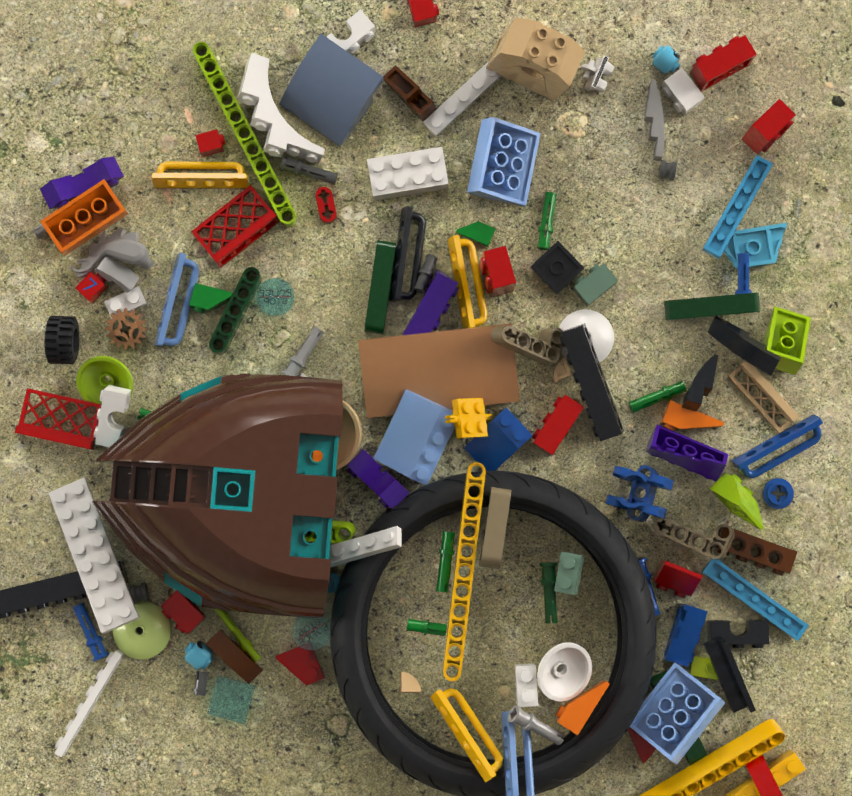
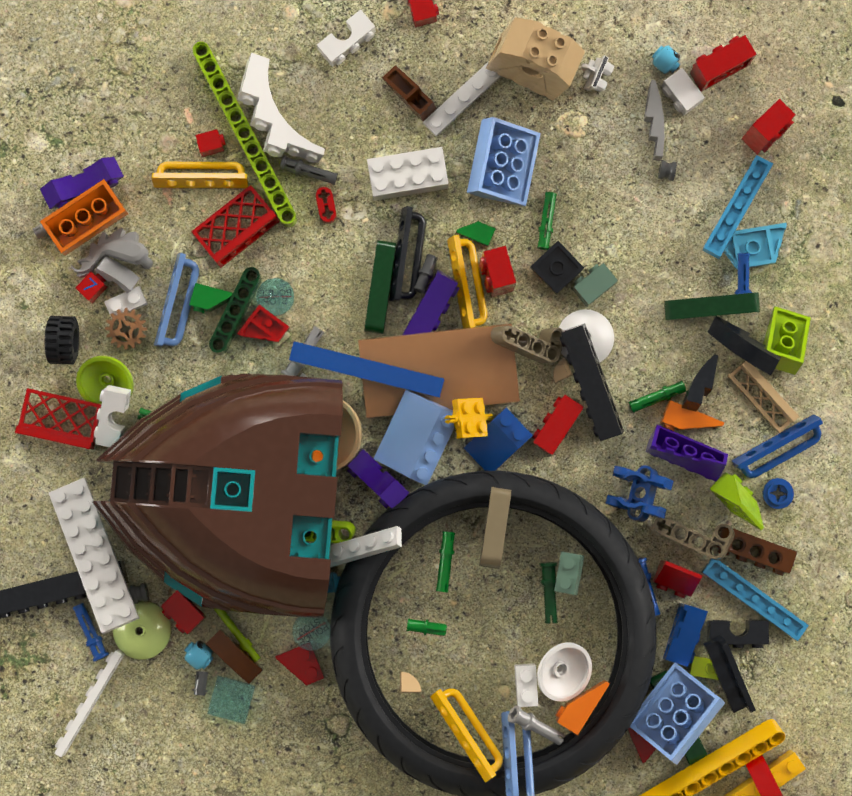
sand blue slope [279,34,384,147] -> none
yellow beam [442,462,486,681] -> none
none -> red wing [237,304,290,343]
none -> blue tile [289,341,444,398]

